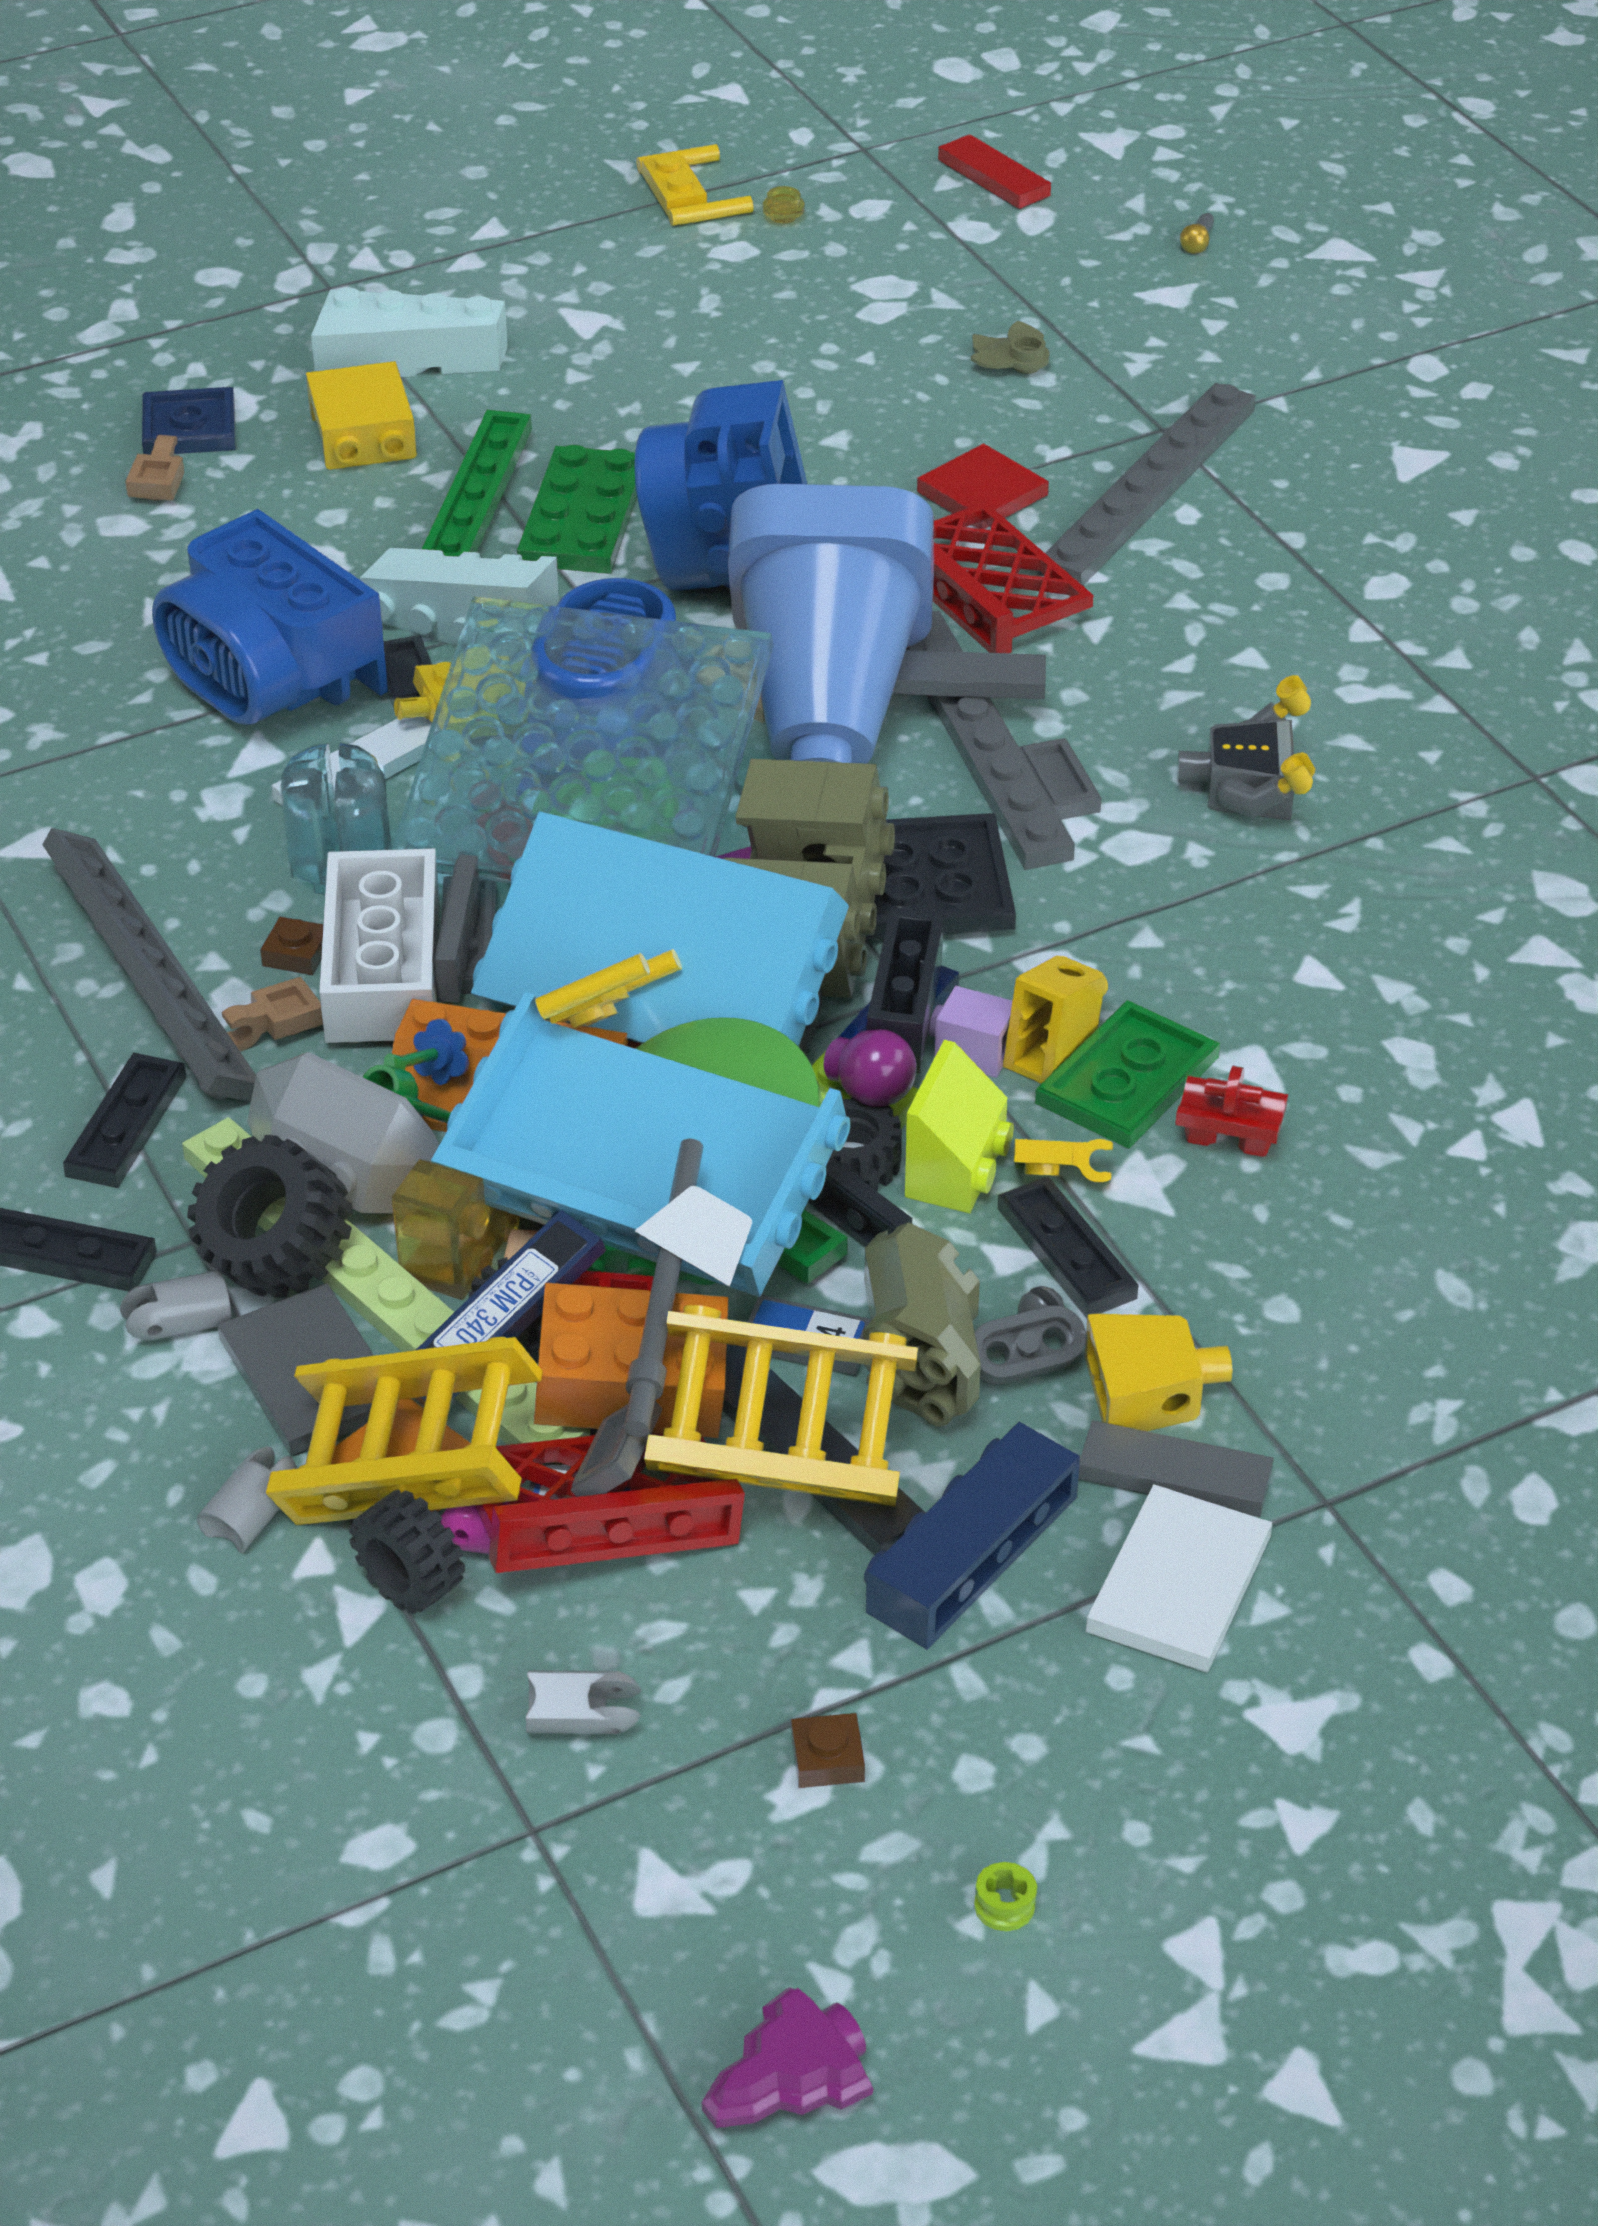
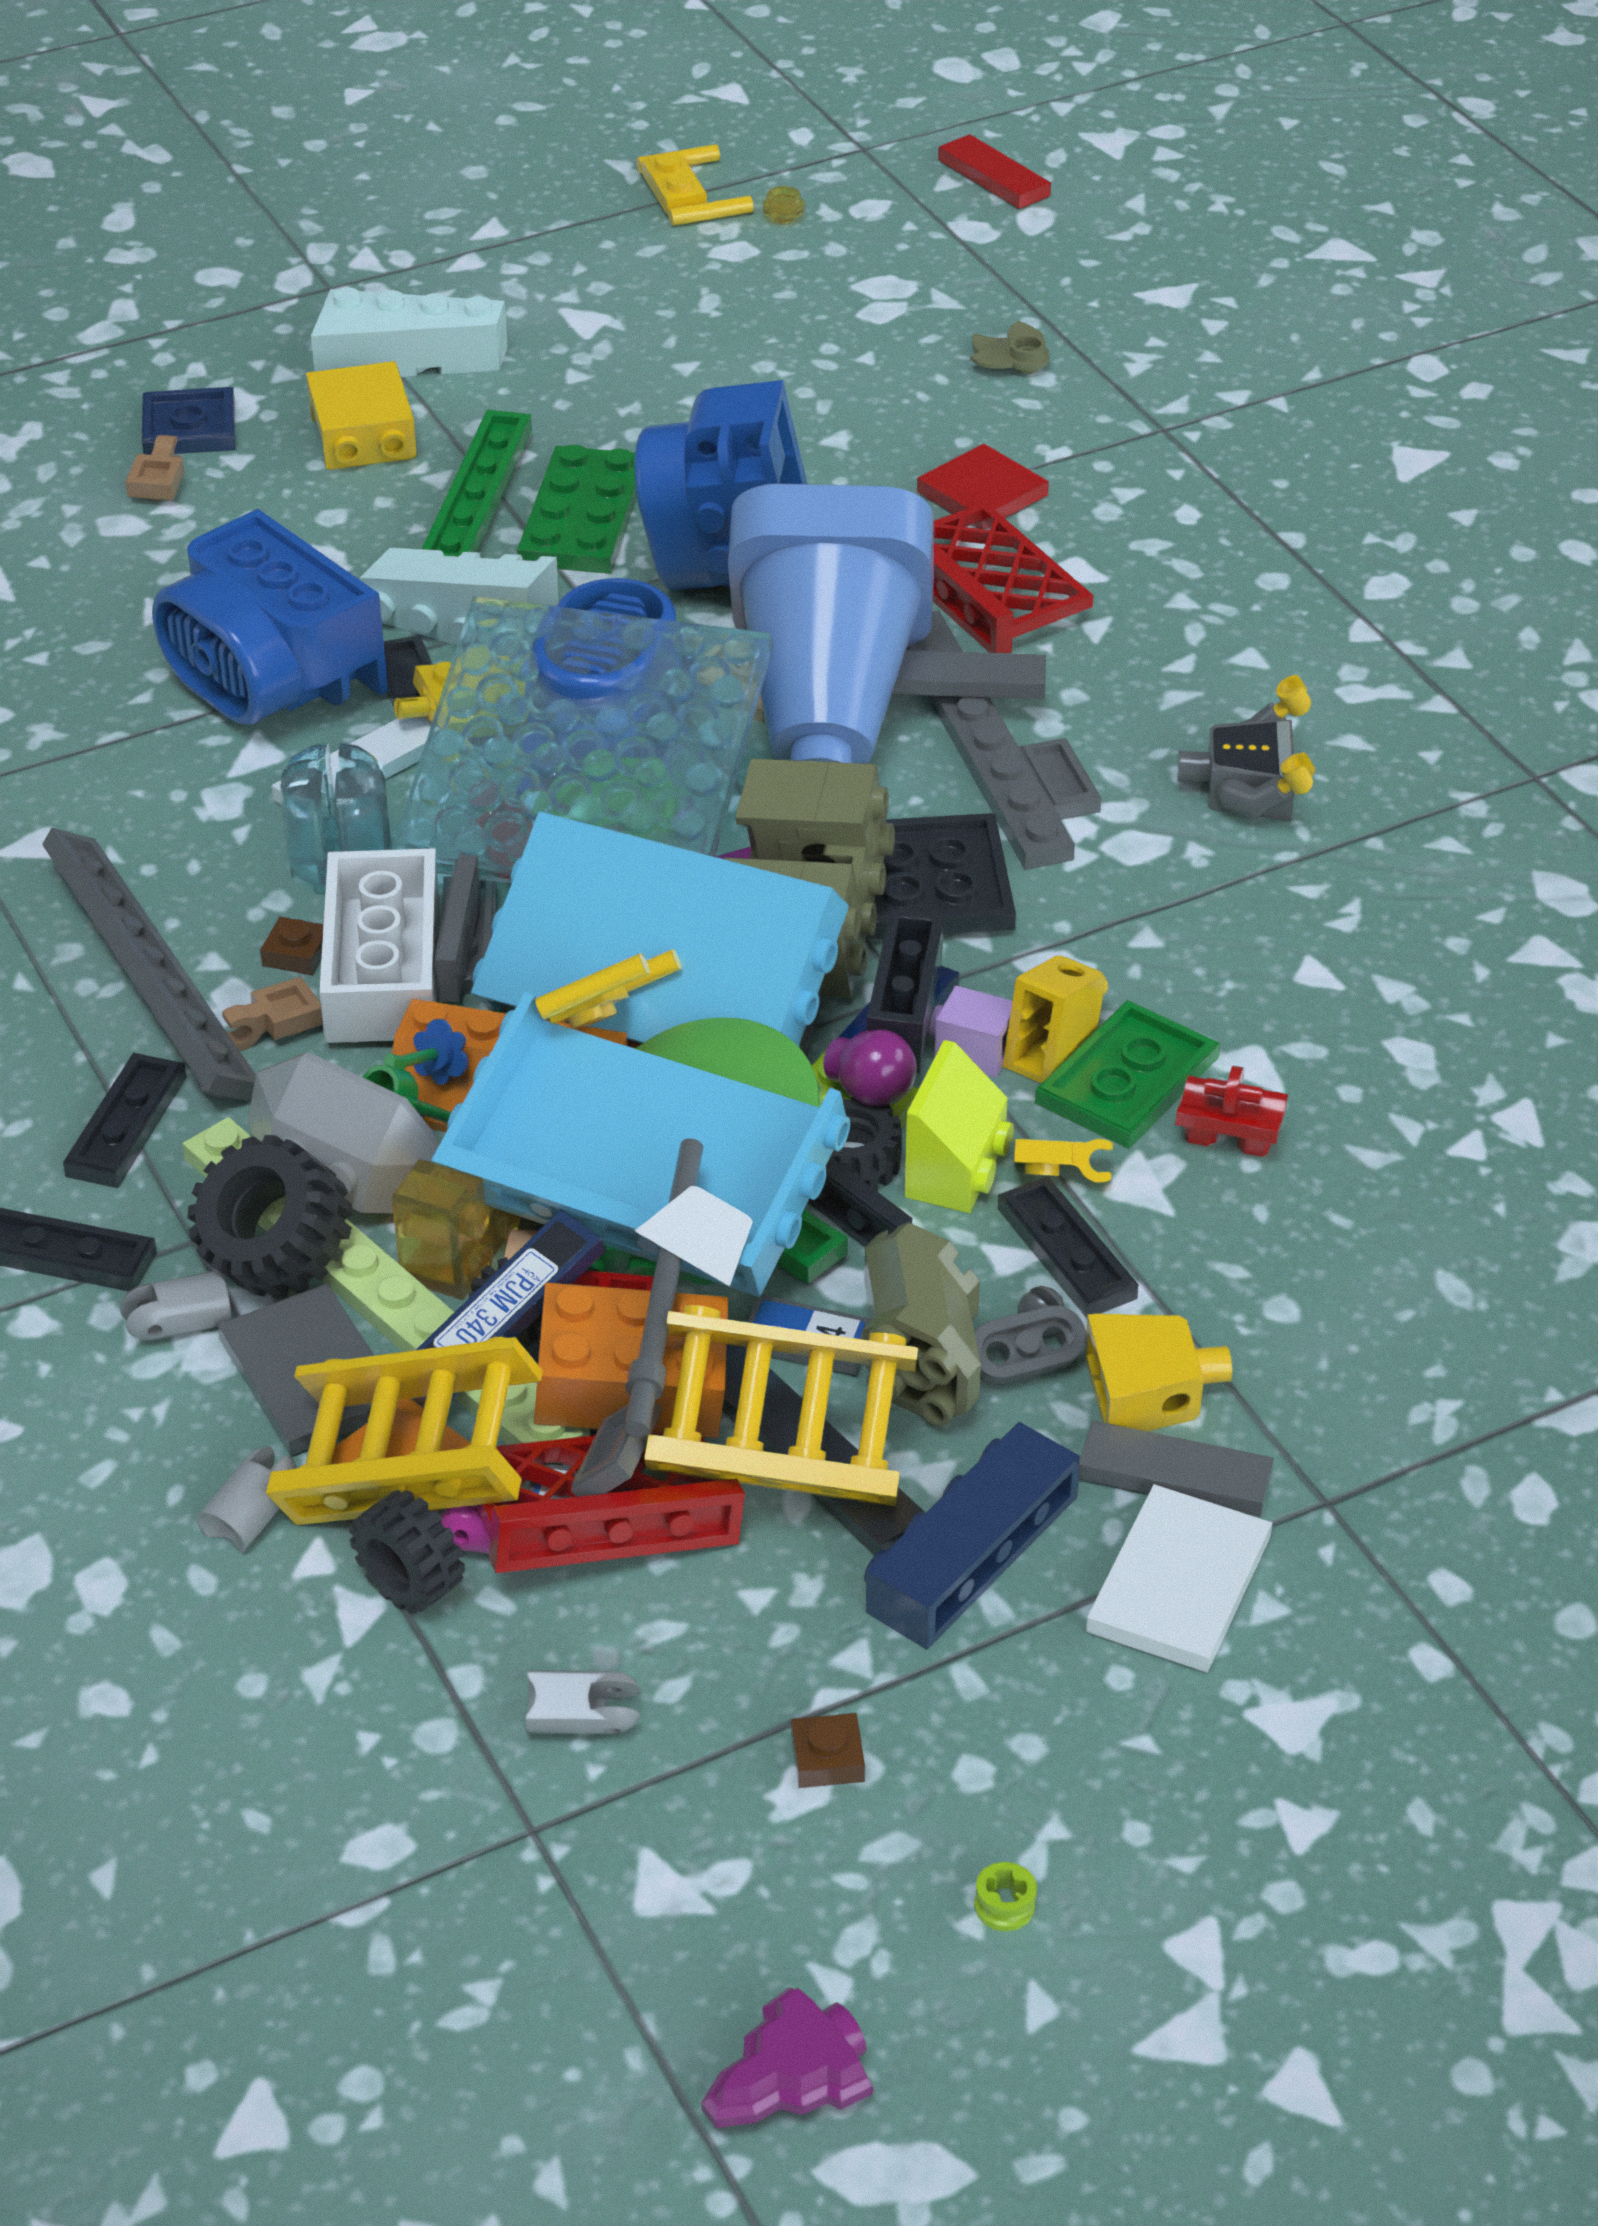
dark grey plate [1038,382,1256,586] -> none
pearl gold piece [1180,213,1214,254] -> none

